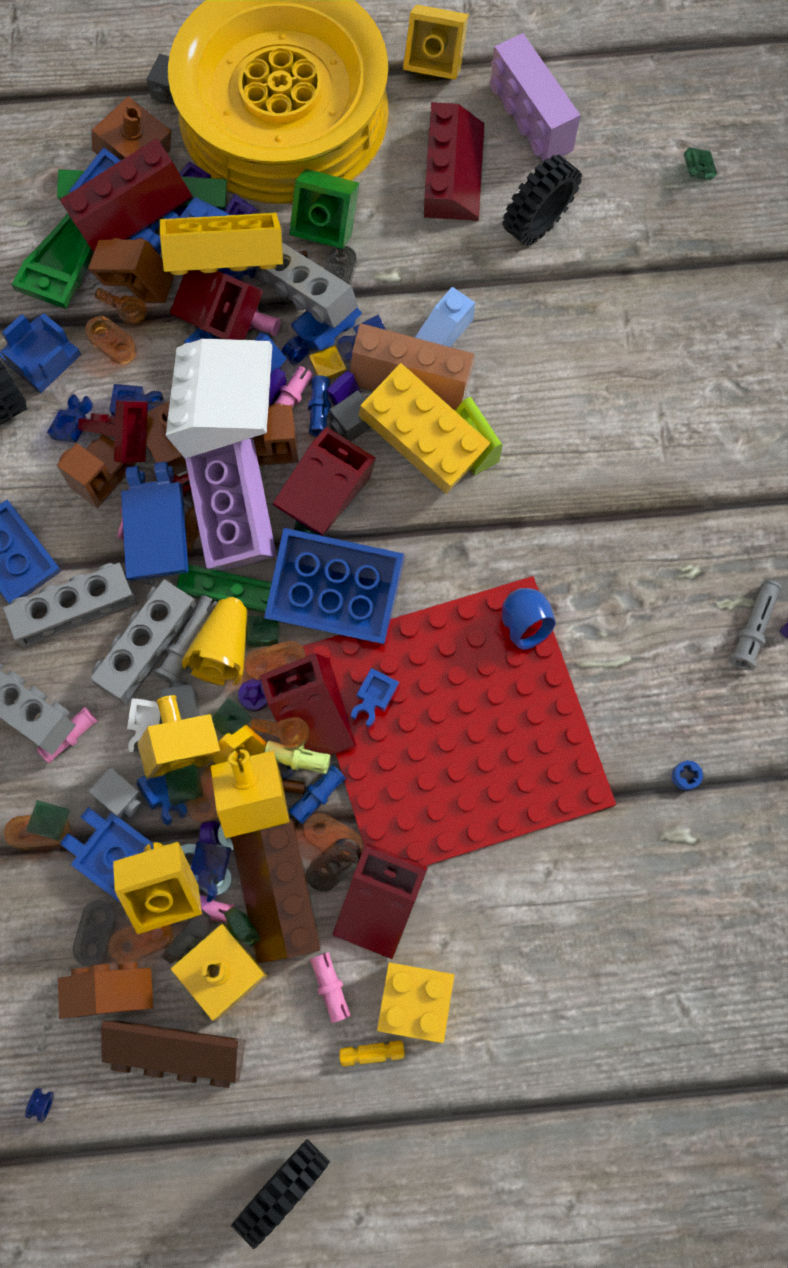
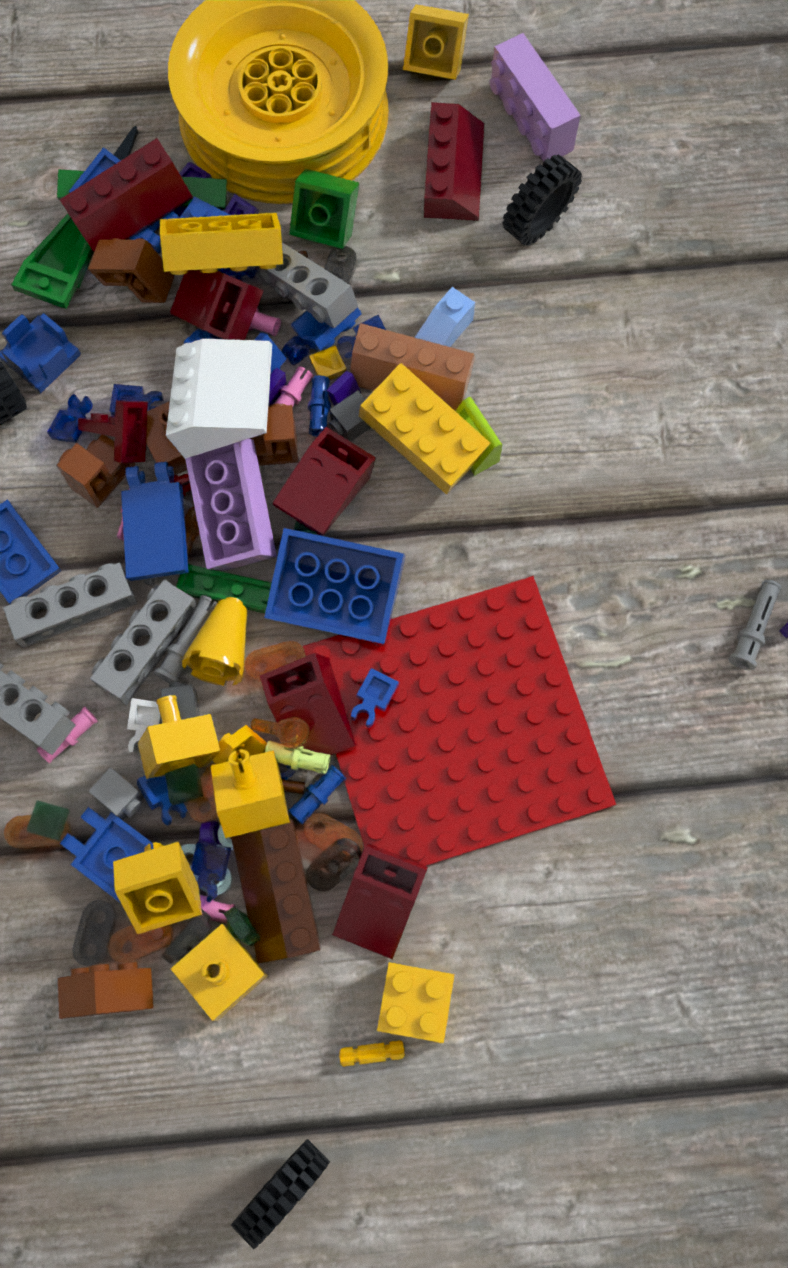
clear blue bush [25,1087,54,1123] -> none
clear orange plate [85,316,137,364] -> none
dark orange brick [91,96,172,160] -> none
clear orange plate [95,288,147,325] -> none
reddish brown slope [101,1020,246,1088] -> none
dark grey brick [146,53,175,105] -> none
clear green tile [212,698,253,735] -> none
dark purple tile [238,679,268,712] -> none
clear green tile [246,615,280,647] -> none
bright pink pin [309,952,351,1023] -> none
blue helmet [502,588,556,650] -> none
blue bush [672,760,703,790] -> none
clear green tile [683,147,717,180] -> none

